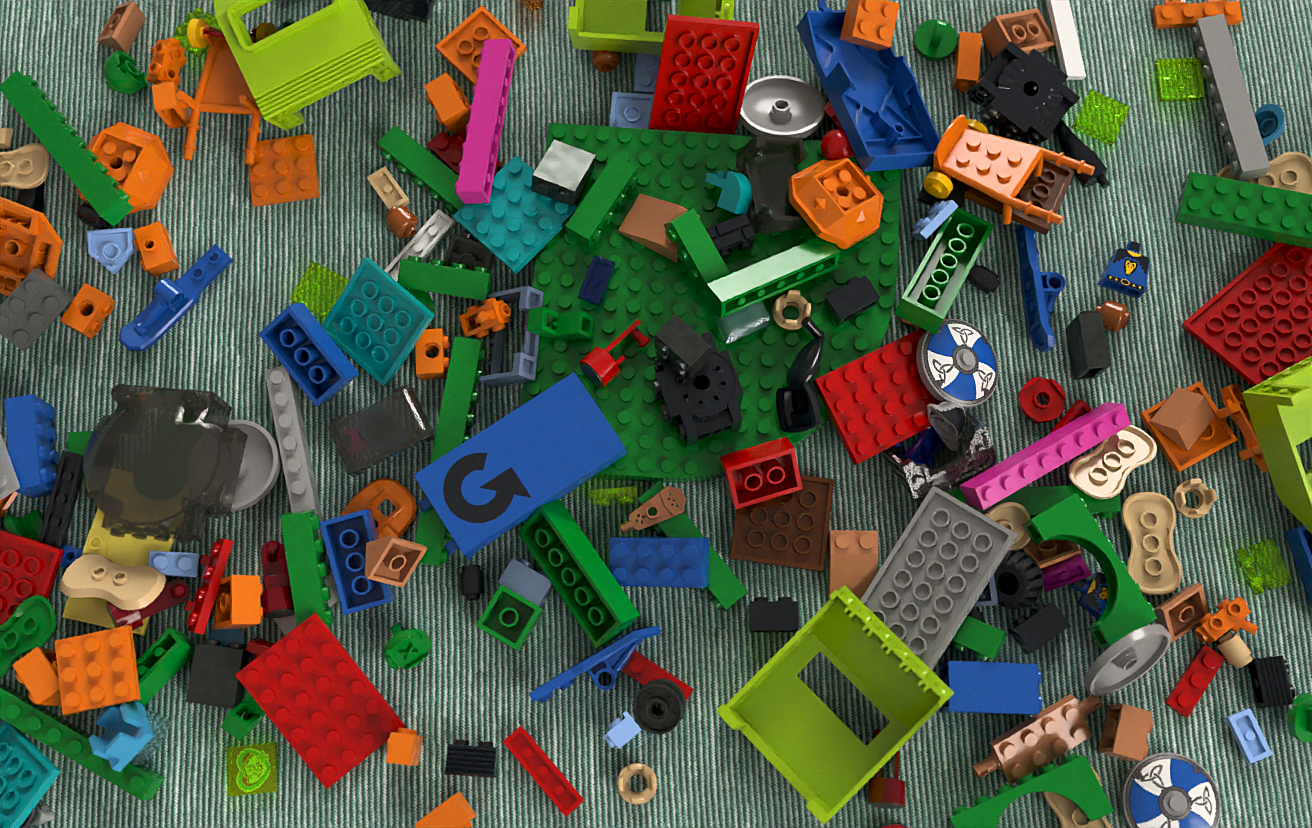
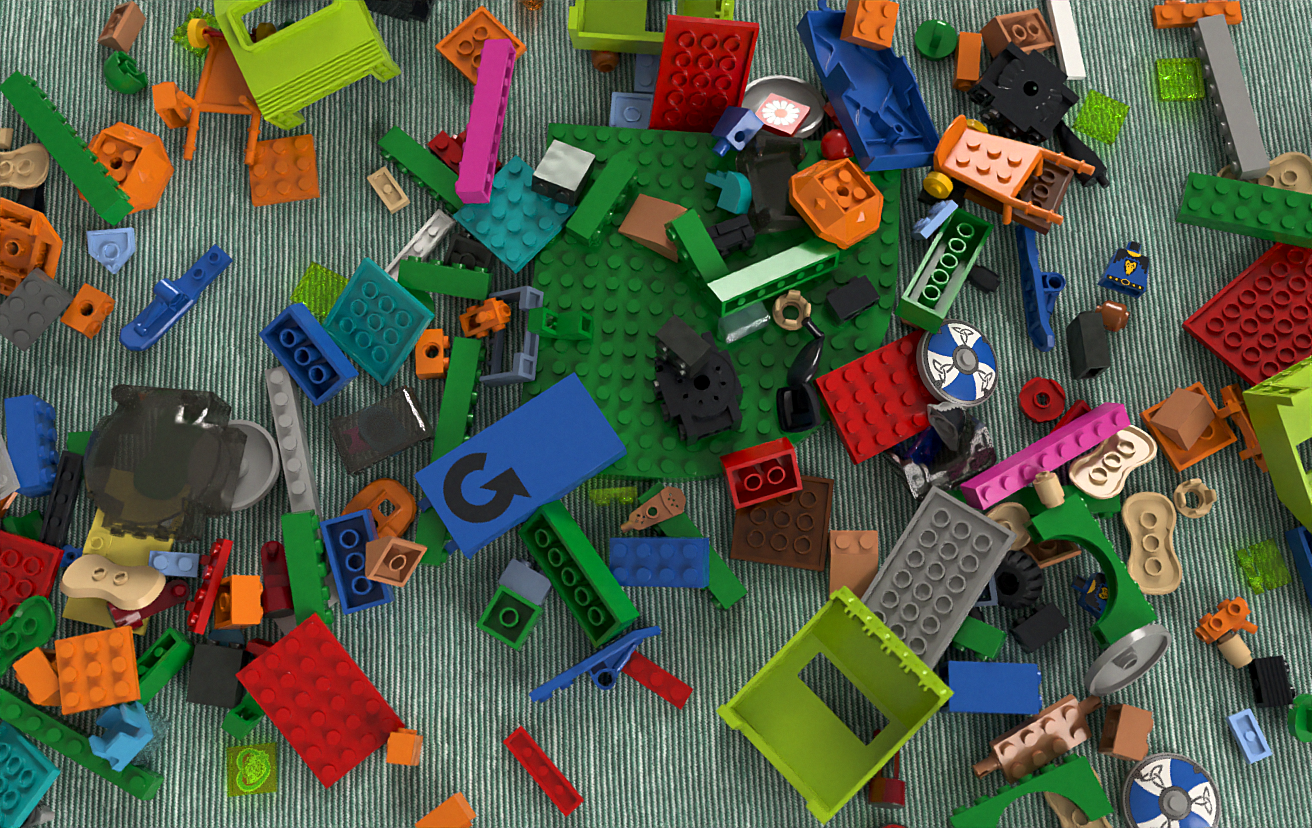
black brick [78,203,111,230] -> none
orange brick [133,221,180,277] -> none
orange brick [146,38,187,86] -> none
green tile [383,623,432,670] -> none
dark orange head [385,206,418,239] -> none
orange brick [424,72,470,136] -> none
black brick [445,740,499,778] -> none
black brick [459,565,485,601] -> none
clear blue plate [578,255,615,306] -> none
red piece [579,319,649,388] -> none
light blue brick [603,711,642,749] -> none
tan piece [617,763,657,804] -> none
pearl dark grey wheel [632,679,686,735] -> none
black brick [749,597,799,632] -> none
magenta plate [1041,554,1092,592] -> none
nougat slope [1154,583,1209,643] -> none
red plate [1164,644,1225,718] -> none
dark azure piece [1254,104,1285,148] -> none
none -> blue torso [711,106,764,158]
none -> tile [755,93,811,140]
none -> tan brick [1033,471,1065,508]

